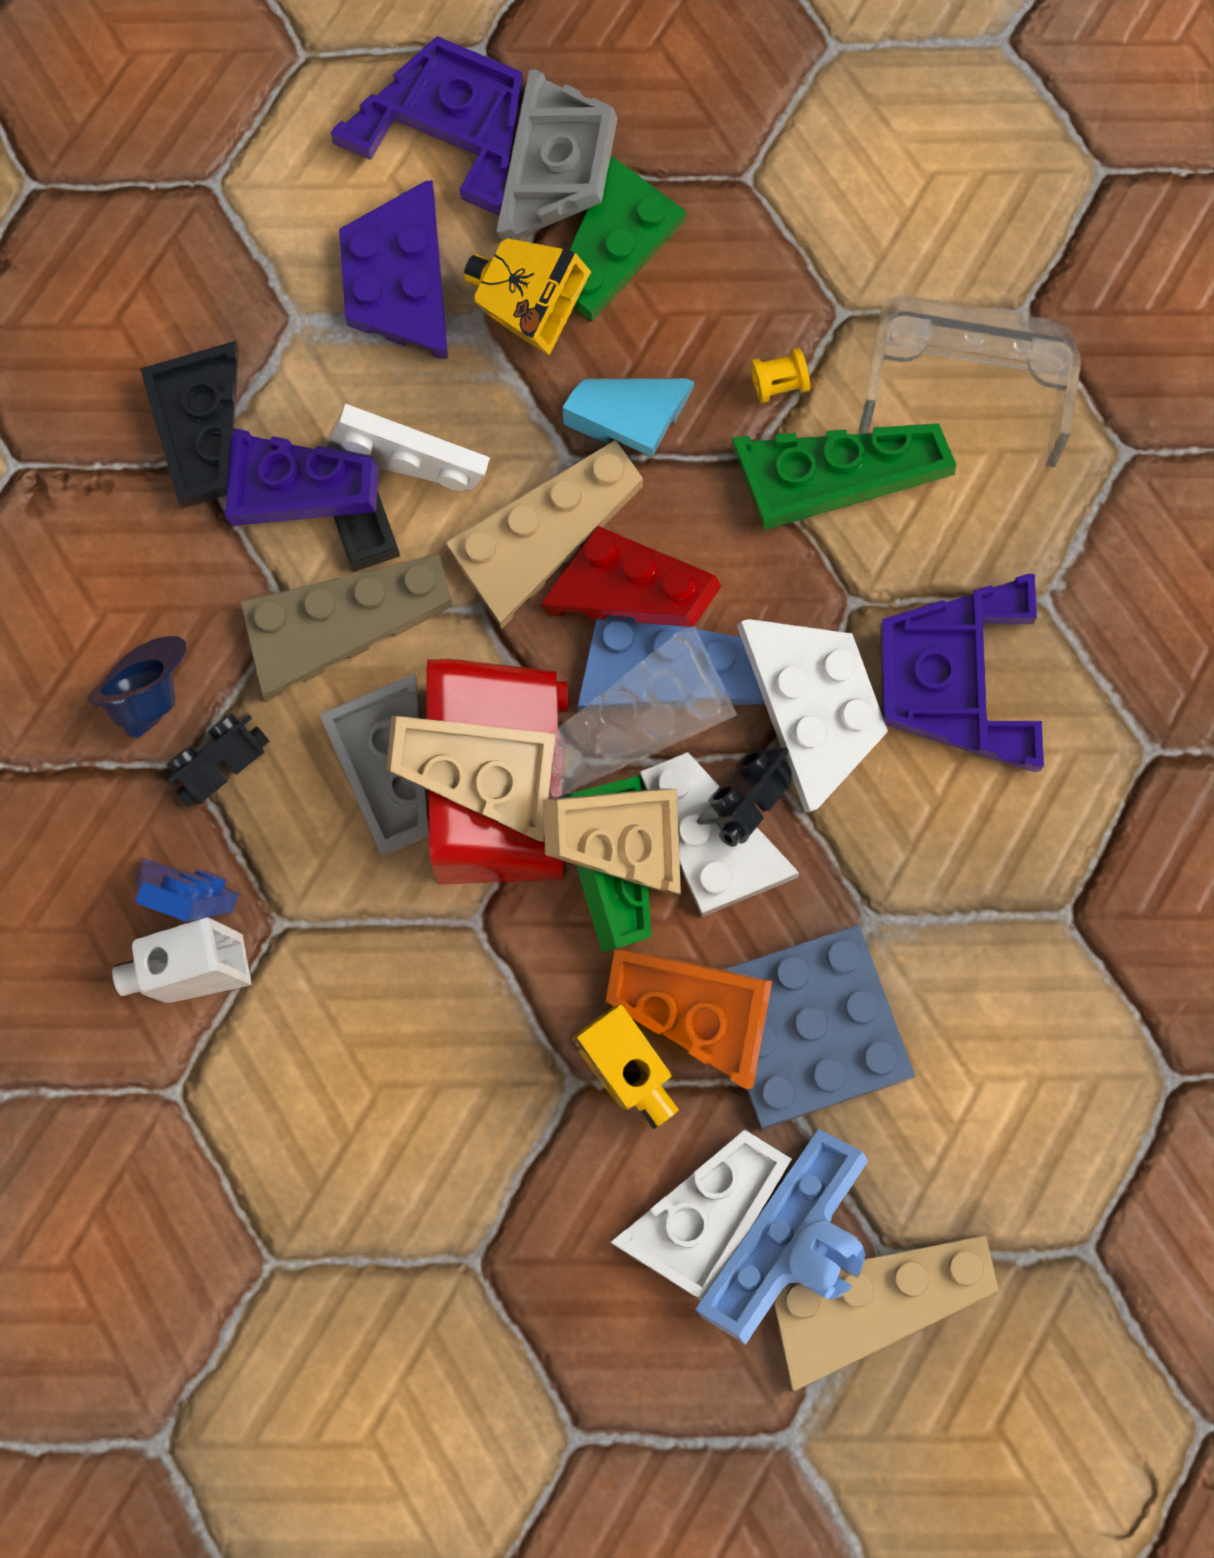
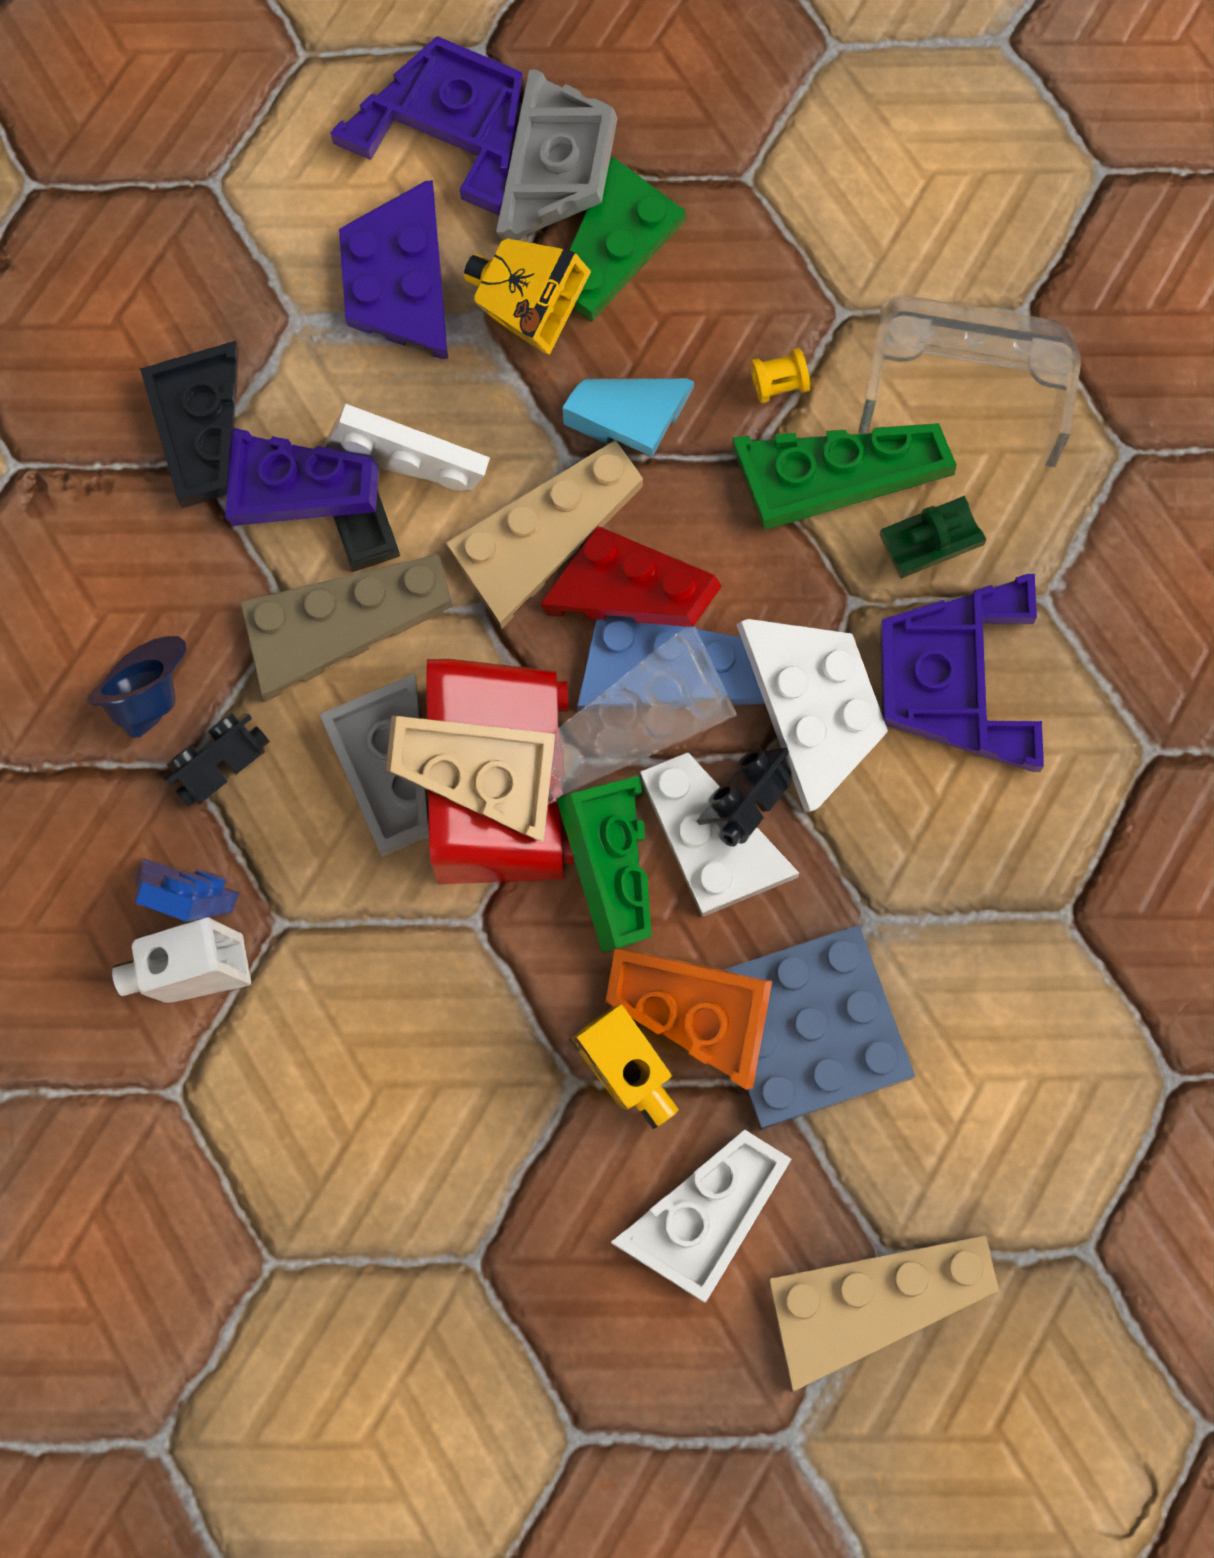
tan wing [543,788,681,894] -> none
light blue plate [695,1129,868,1345] -> none
none -> dark green hips [879,496,987,579]

